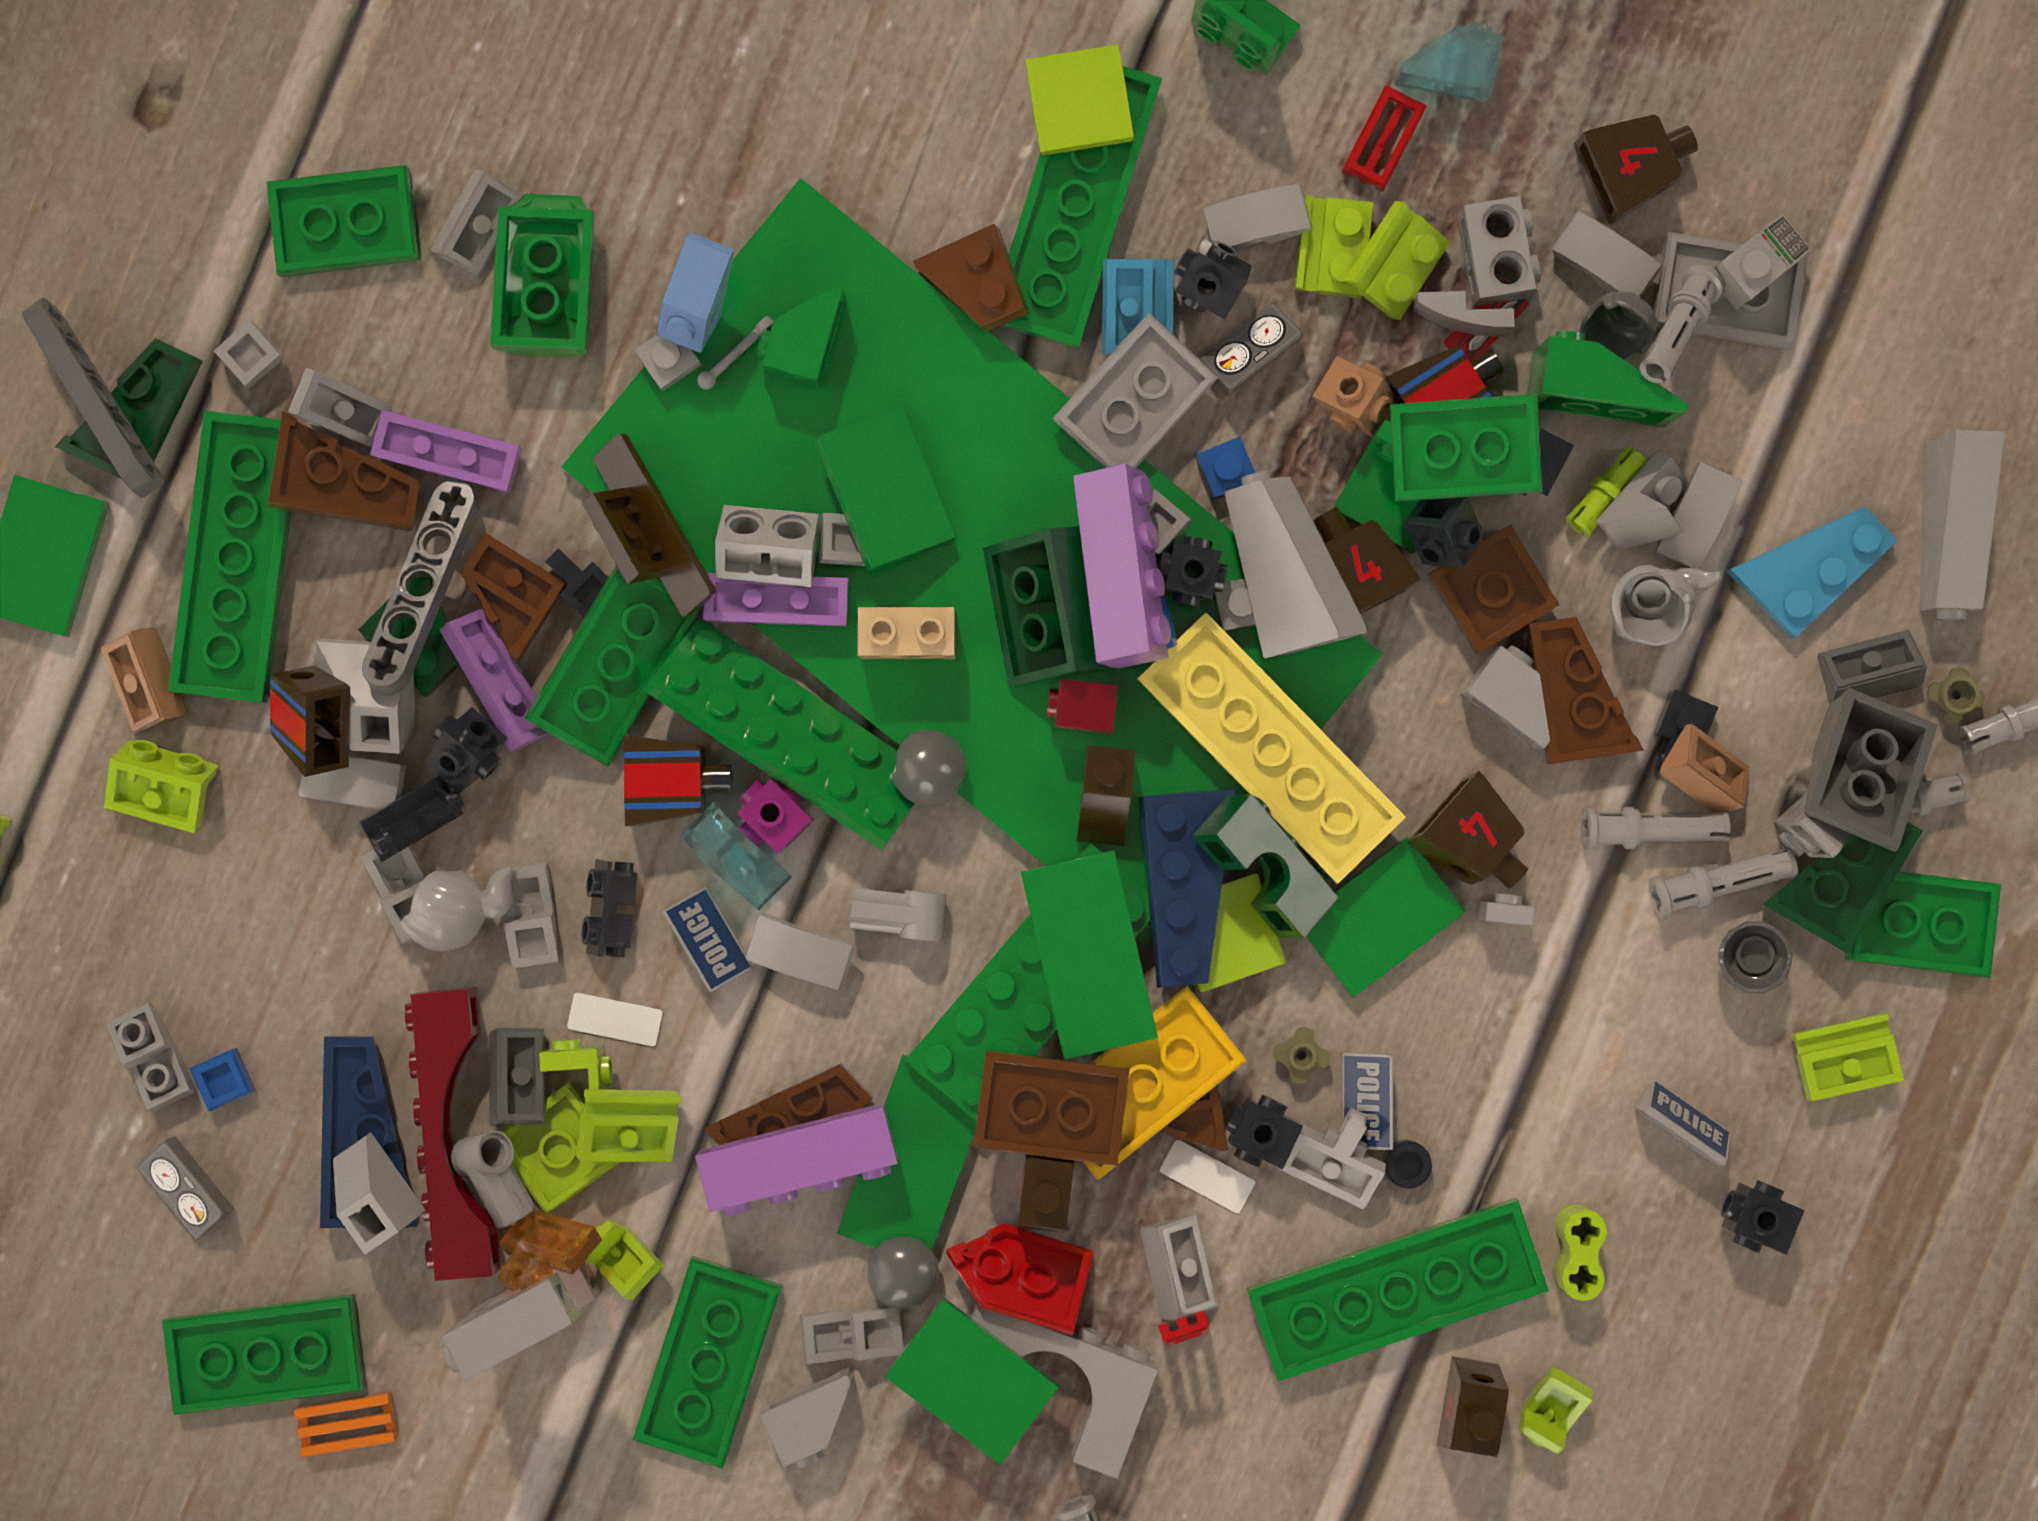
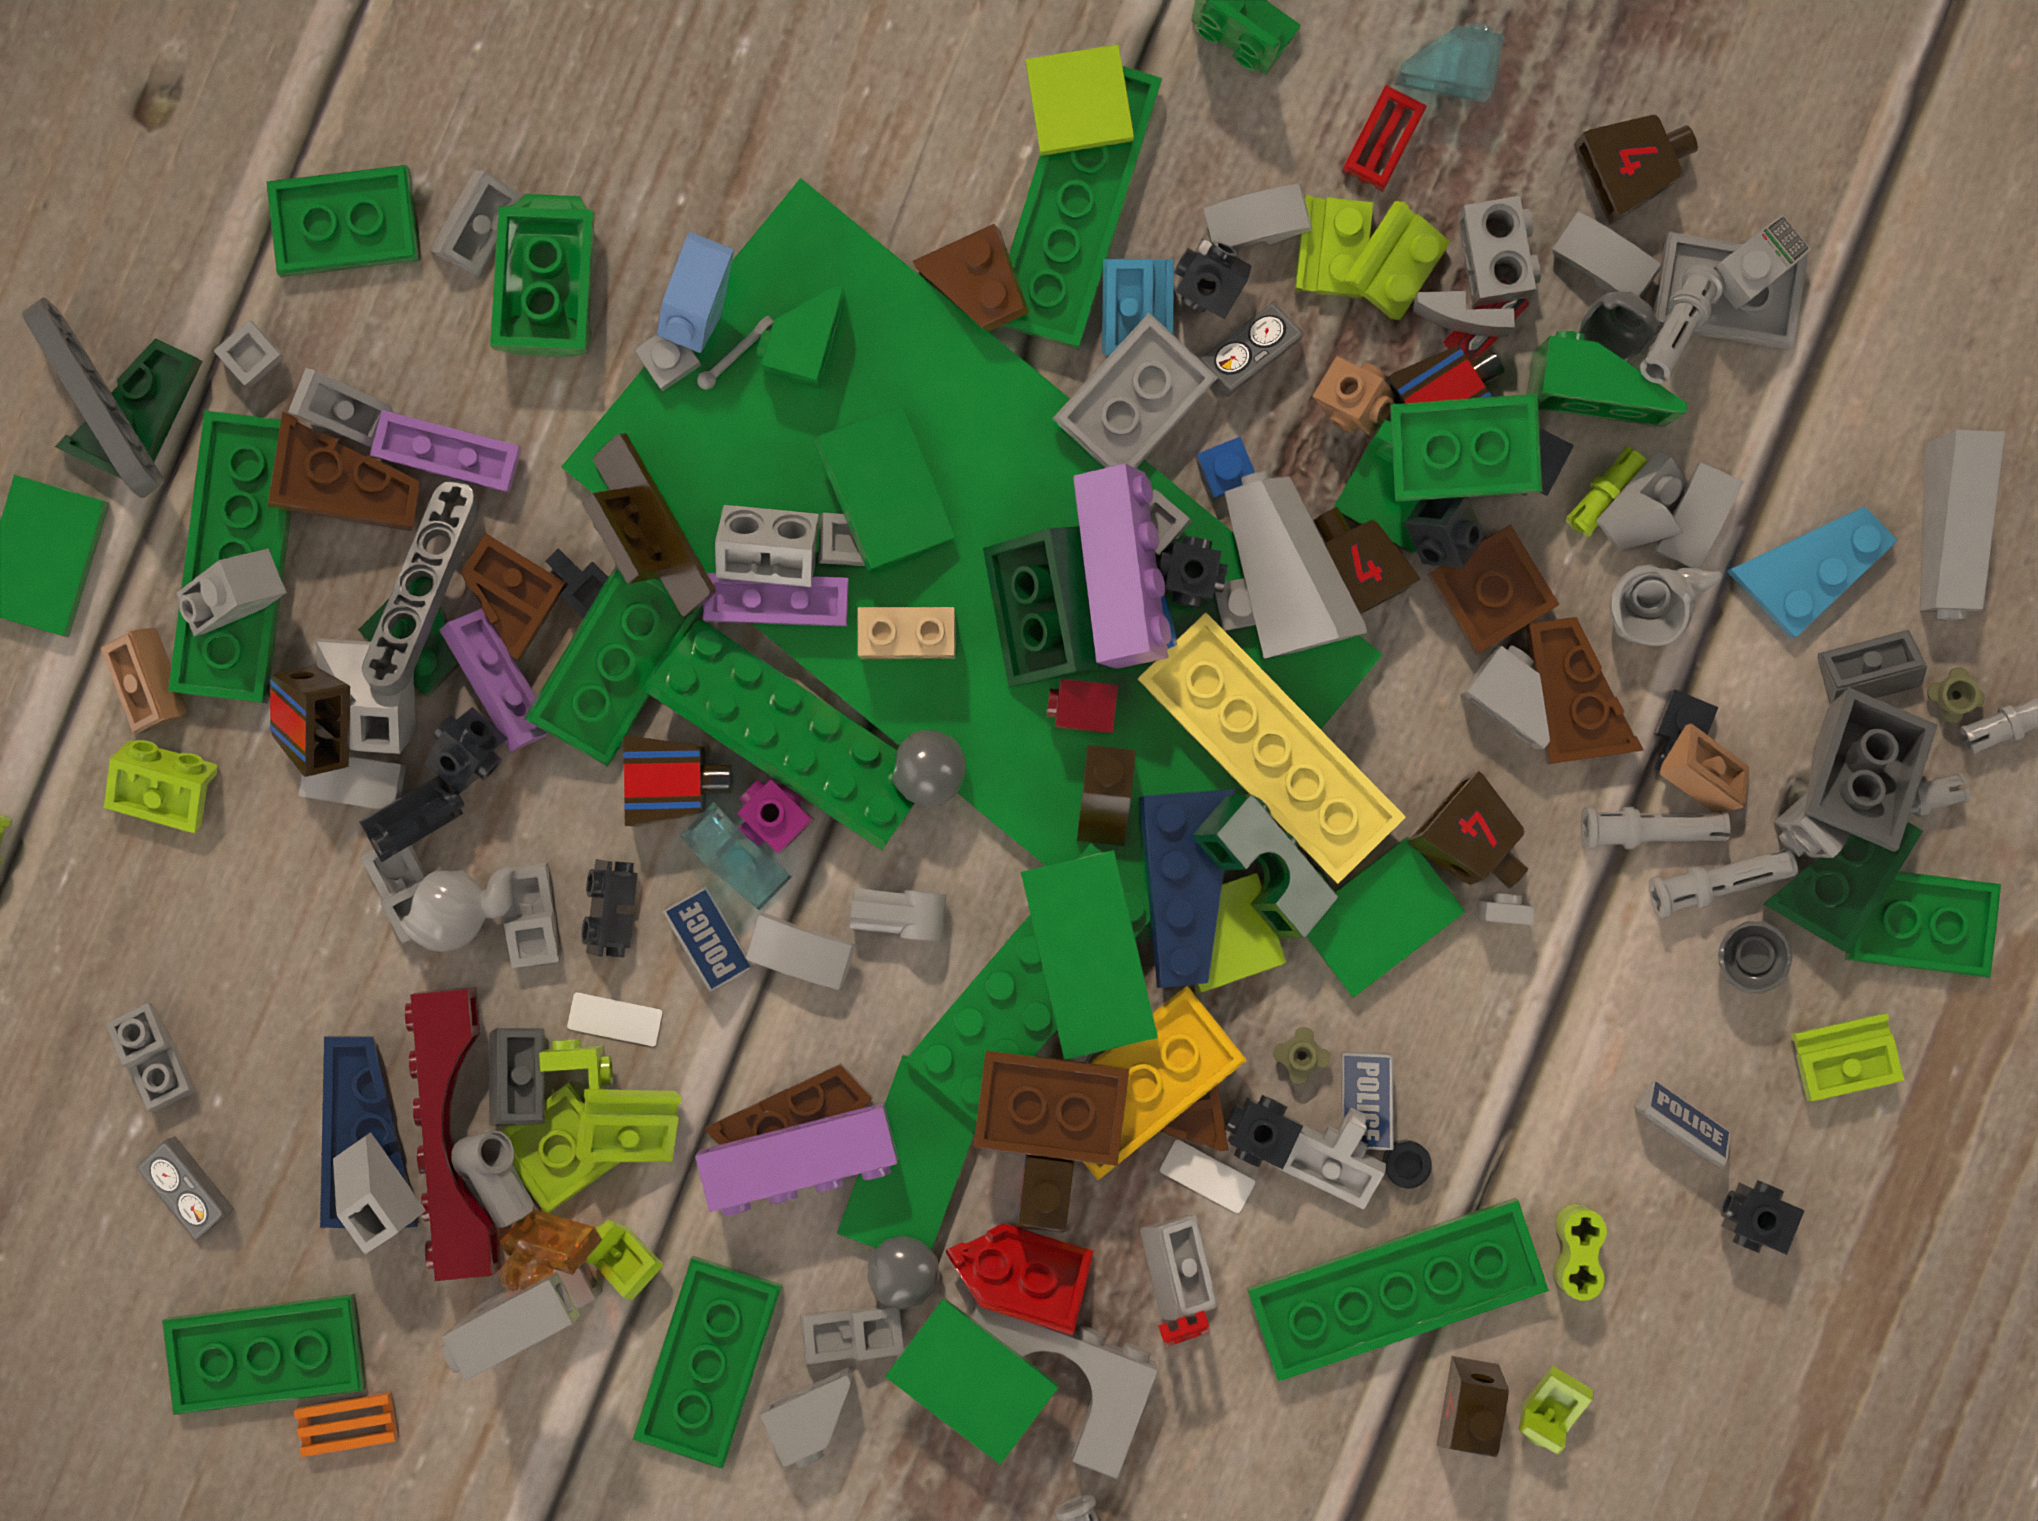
blue tile [189,1048,256,1112] -> none
none -> light grey slope [176,549,286,637]

